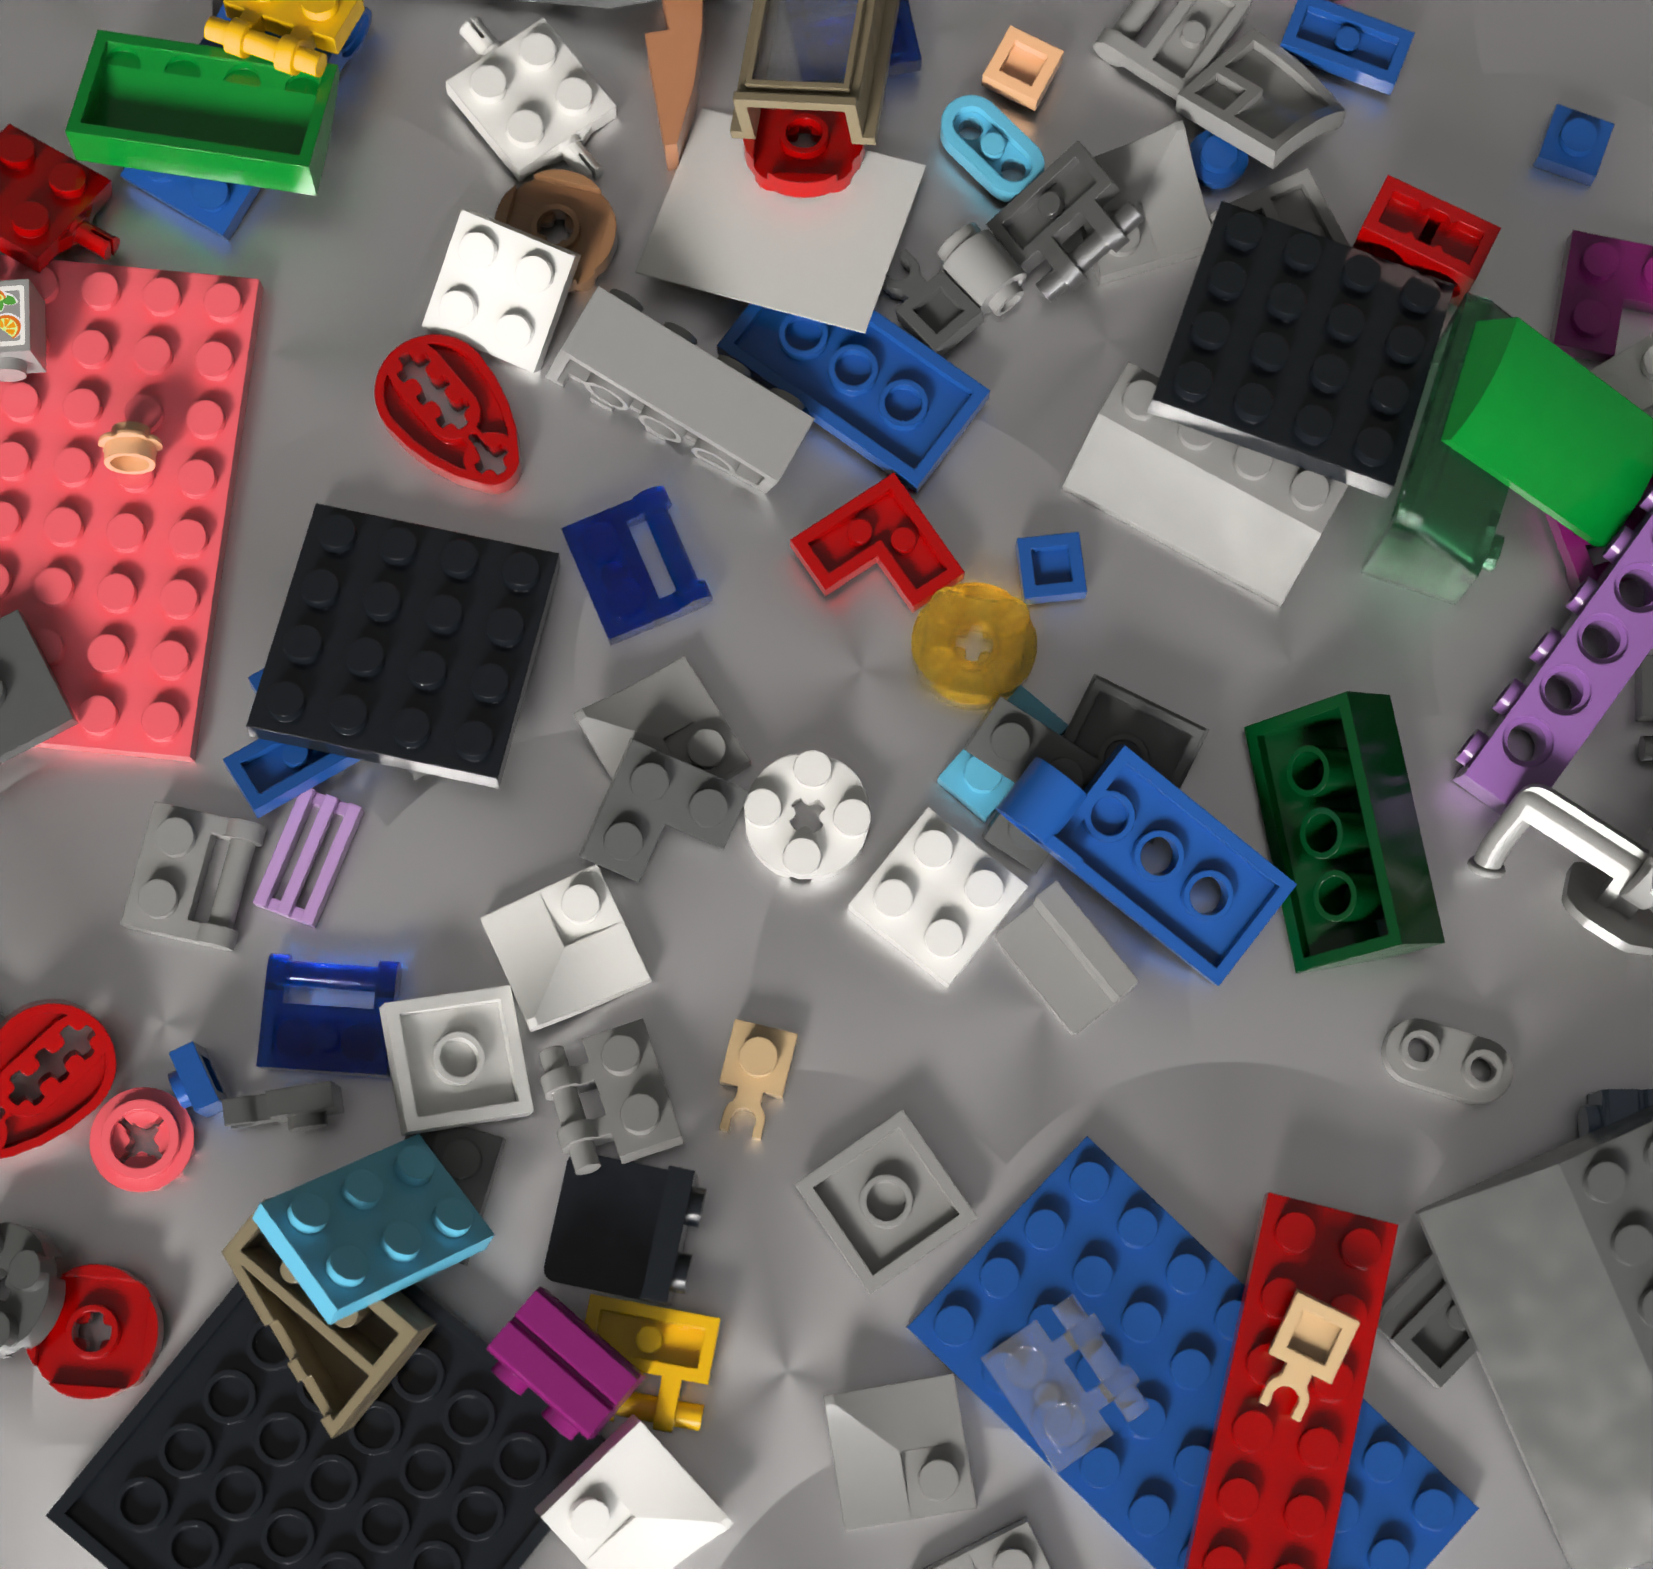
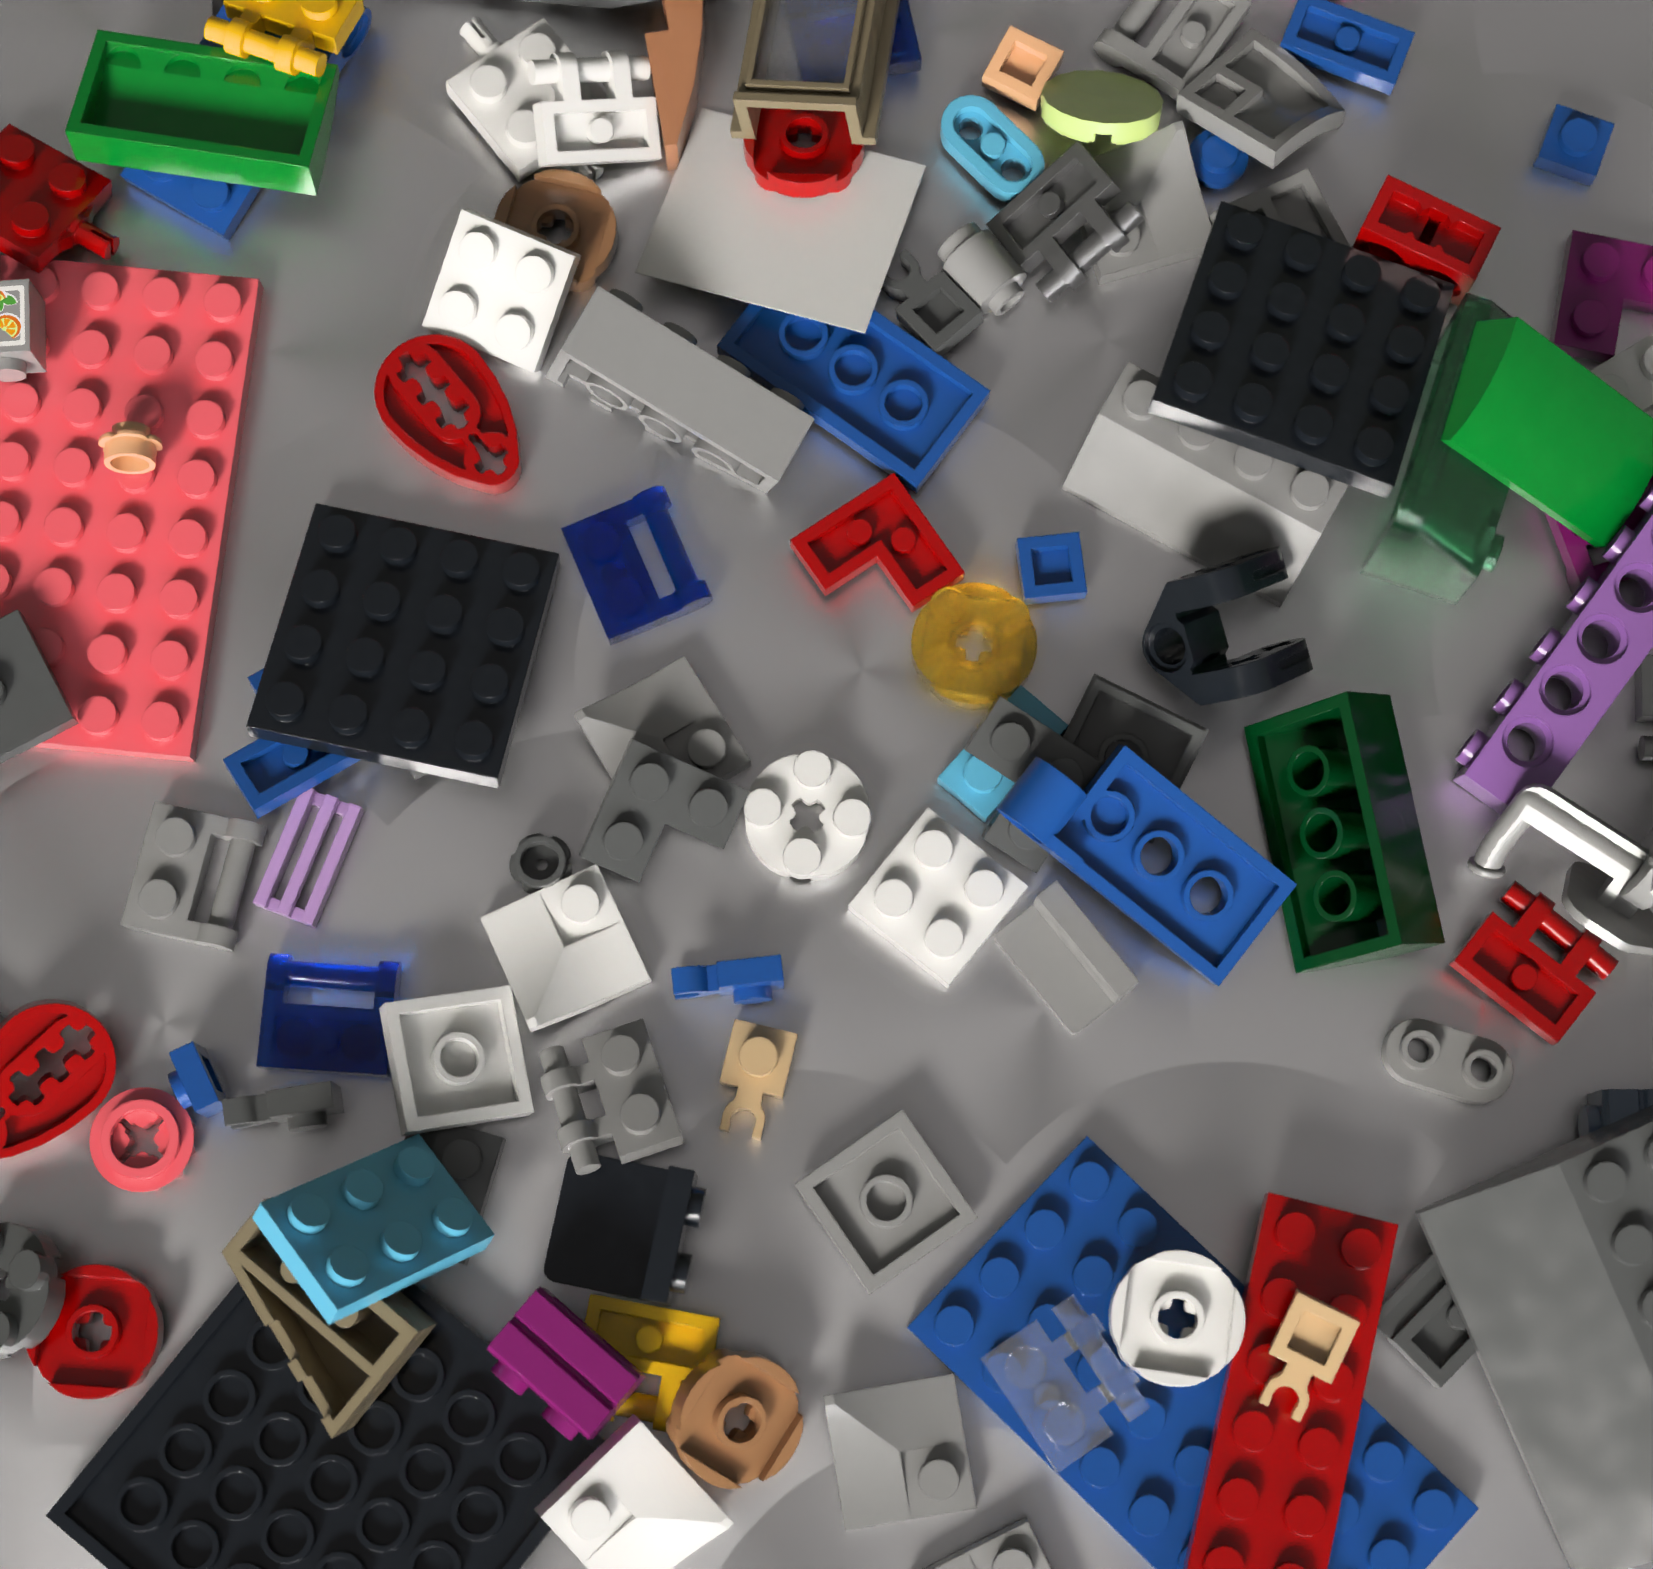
none -> dark grey plate [509,833,573,894]
none -> white plate [527,50,662,167]
none -> medium nougat plate [666,1348,803,1489]
none -> blue plate [671,954,784,1004]
none -> yellowish green tile [1040,70,1163,145]
none -> white plate [1108,1250,1245,1387]
none -> black piece [1142,546,1313,706]
none -> red plate [1449,880,1619,1046]

